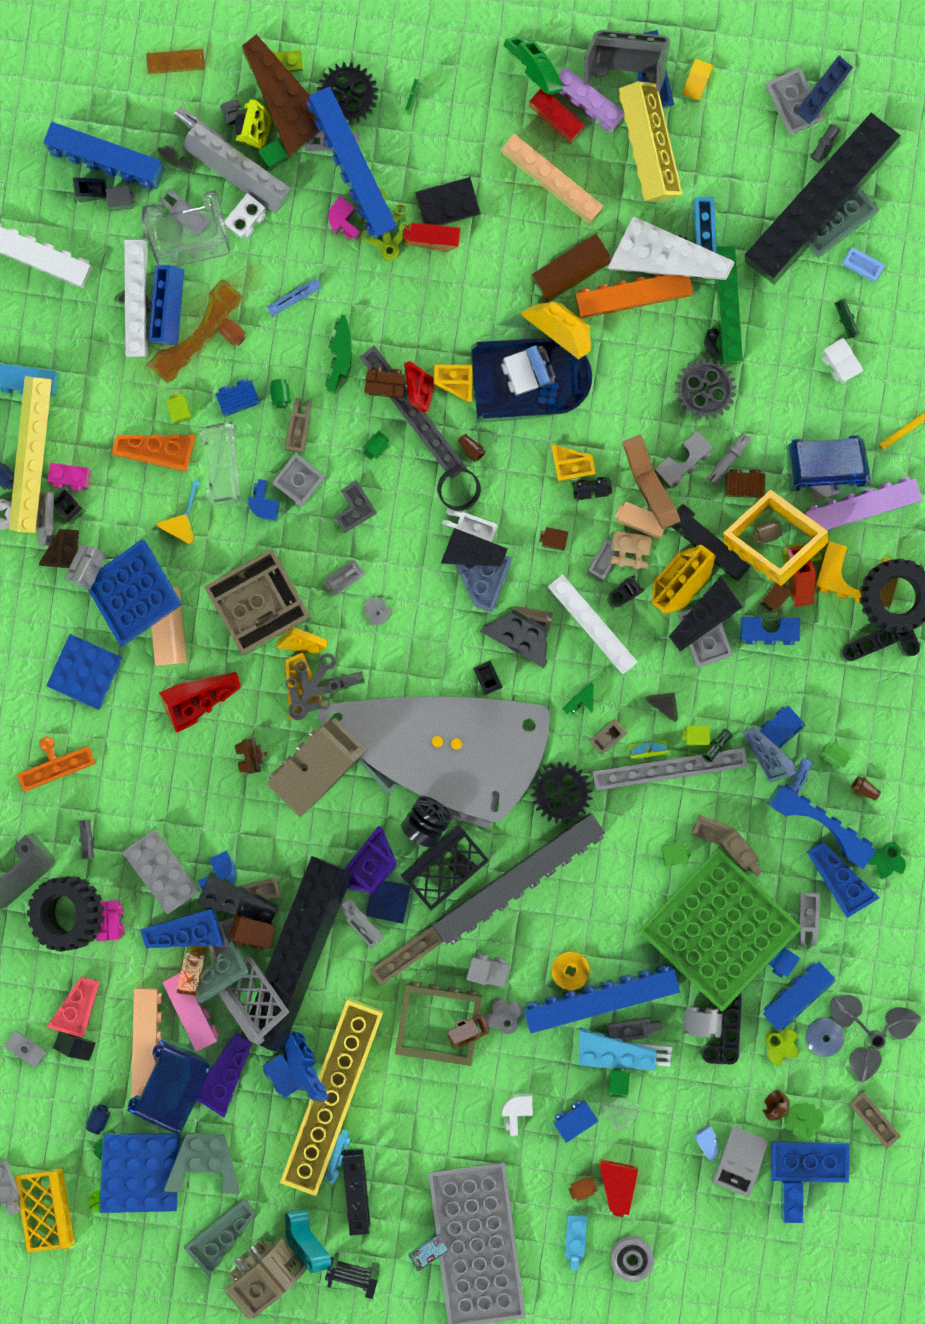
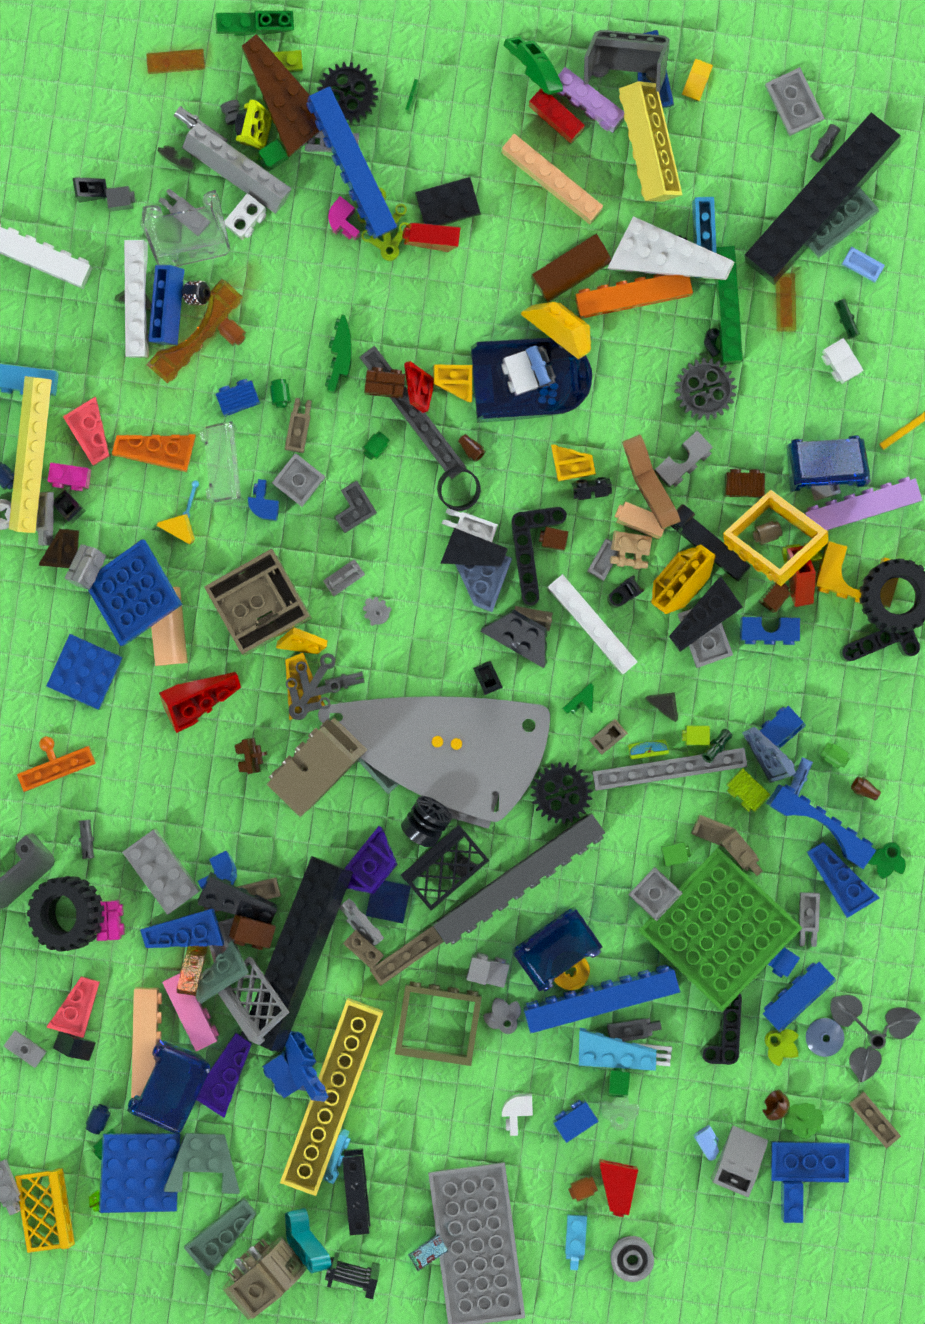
blue brick [44,121,164,190] -> none
lime brick [166,393,193,424] -> none
medium blue pin [266,278,322,317] -> none
piece [447,1015,489,1050] -> none
light grey brick [682,1006,723,1037] -> none
light grey pin [706,433,751,485] -> none
dark blue plate [795,56,853,124] -> none
none -> coral wing [63,397,110,466]
none -> black head [182,280,211,306]
none -> green slope [215,11,294,36]
none -> dark tan hinge [343,930,384,970]
none -> black beam [511,507,567,606]
none -> clear blue windscreen [512,906,603,992]
none -> light grey plate [629,867,683,921]
none -> lime brick [726,768,771,812]
none -> clear orange plate [775,273,796,332]

